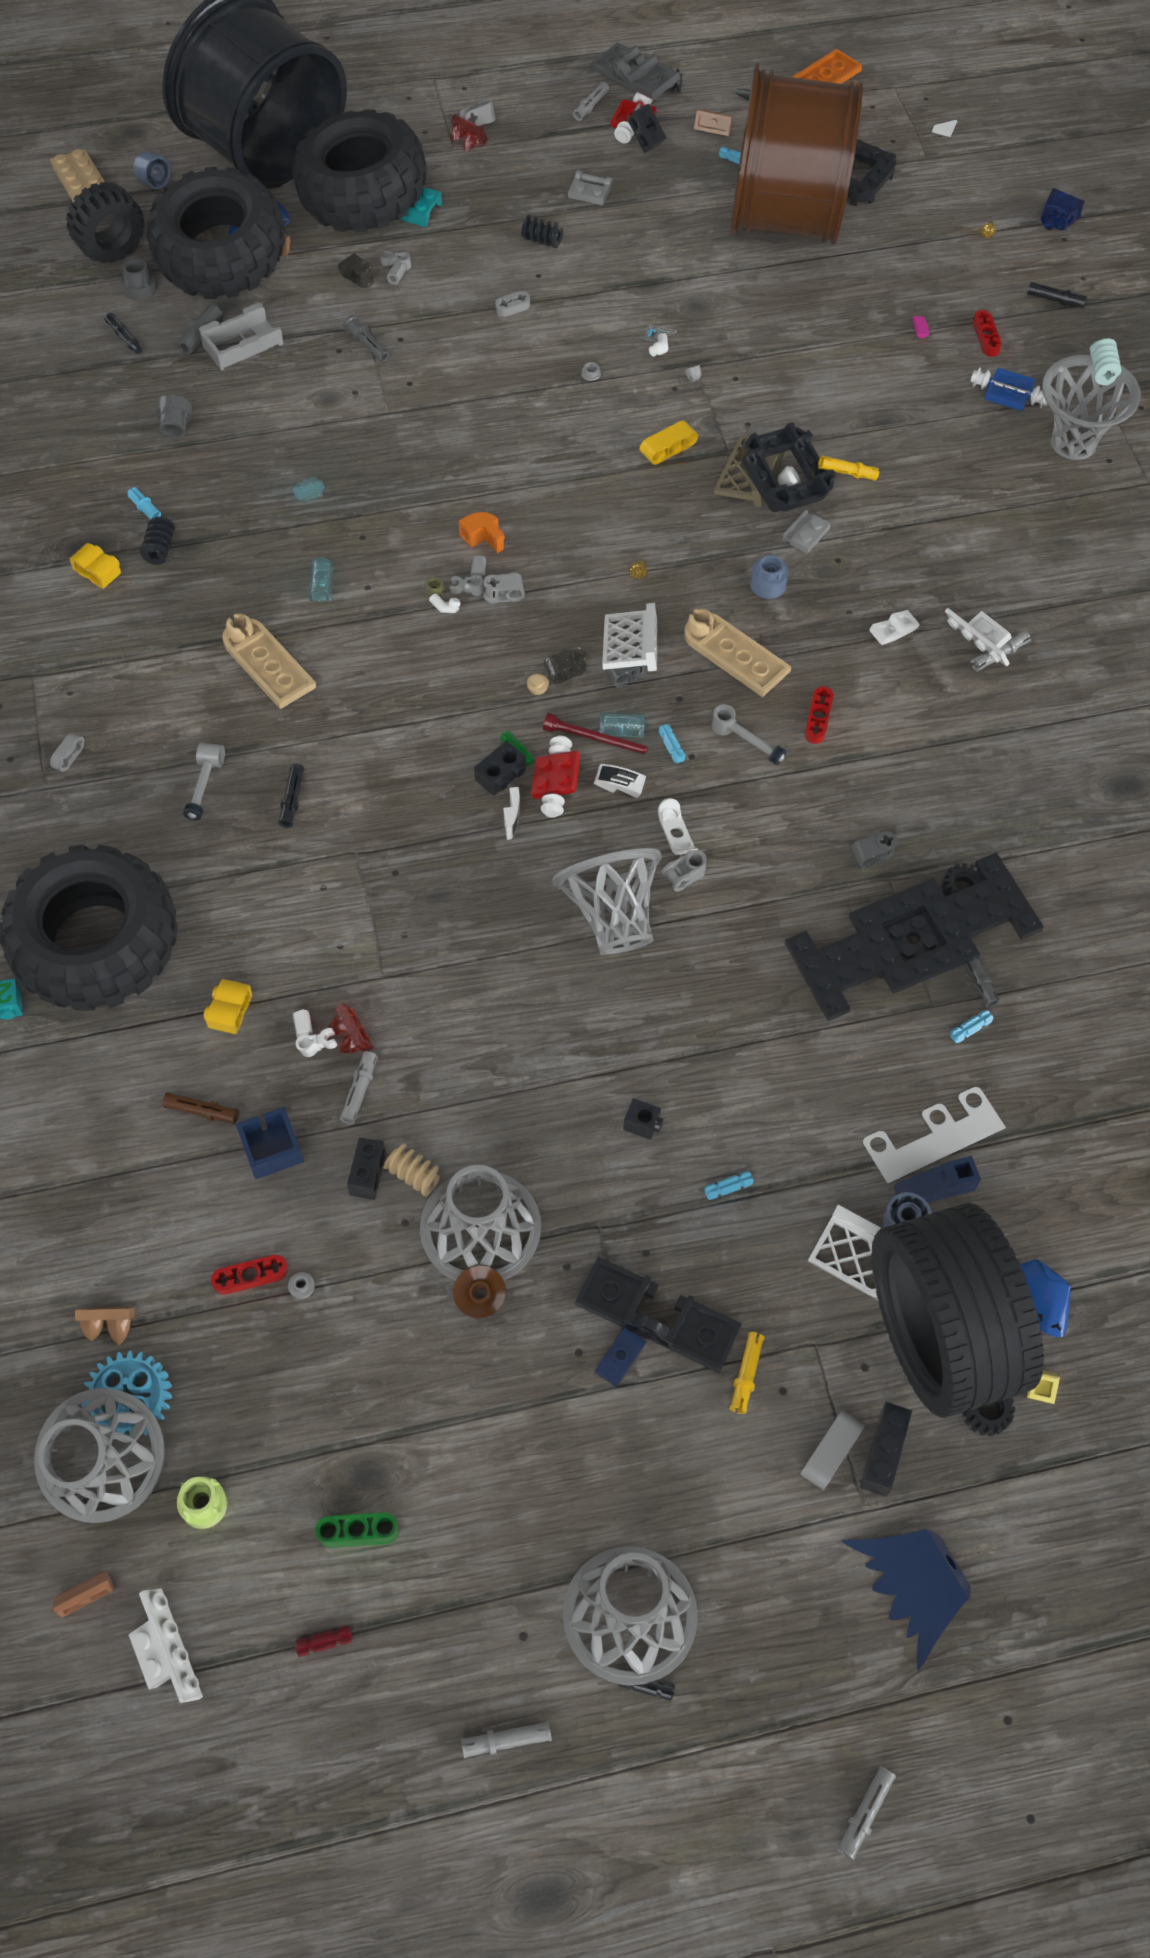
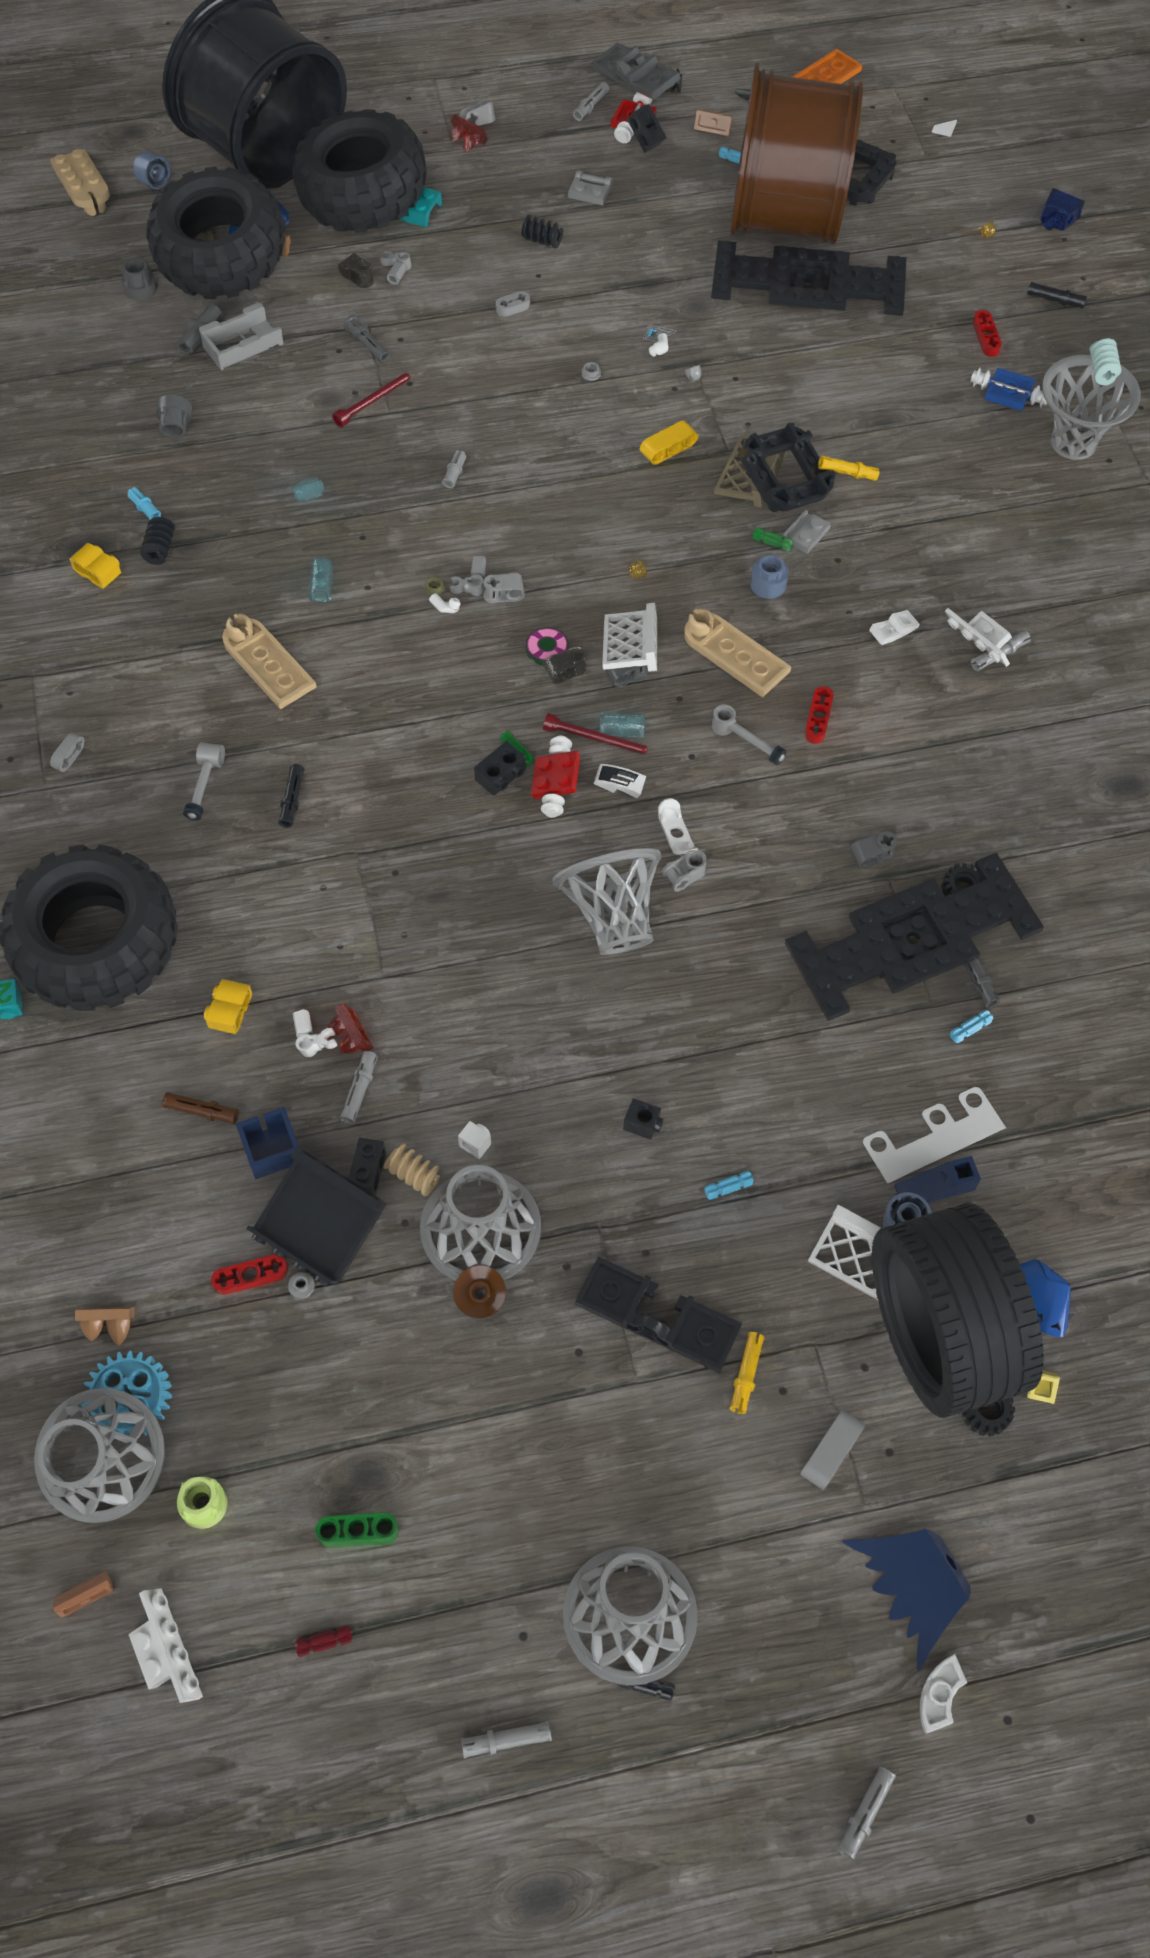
black tyre [66,182,144,263] -> none
black piece [104,312,142,354] -> none
orange brick [459,512,505,553] -> none
white slope [503,787,520,840] -> none
tan plate [527,674,549,695] -> none
dark blue plate [595,1327,647,1388] -> none
medium azure axle [658,724,685,764] -> none
white cone [778,466,802,487] -> none
black brick [860,1402,912,1497] -> none
dark pink piece [912,316,930,339] -> none
none -> black panel [246,1148,387,1286]
none -> dark red piece [332,373,410,428]
none -> light grey axle [442,450,466,489]
none -> white plate [458,1121,491,1159]
none -> tile [526,627,569,666]
none -> black piece [711,240,907,316]
none -> green axle [753,528,793,552]
none -> white tile [920,1654,967,1734]

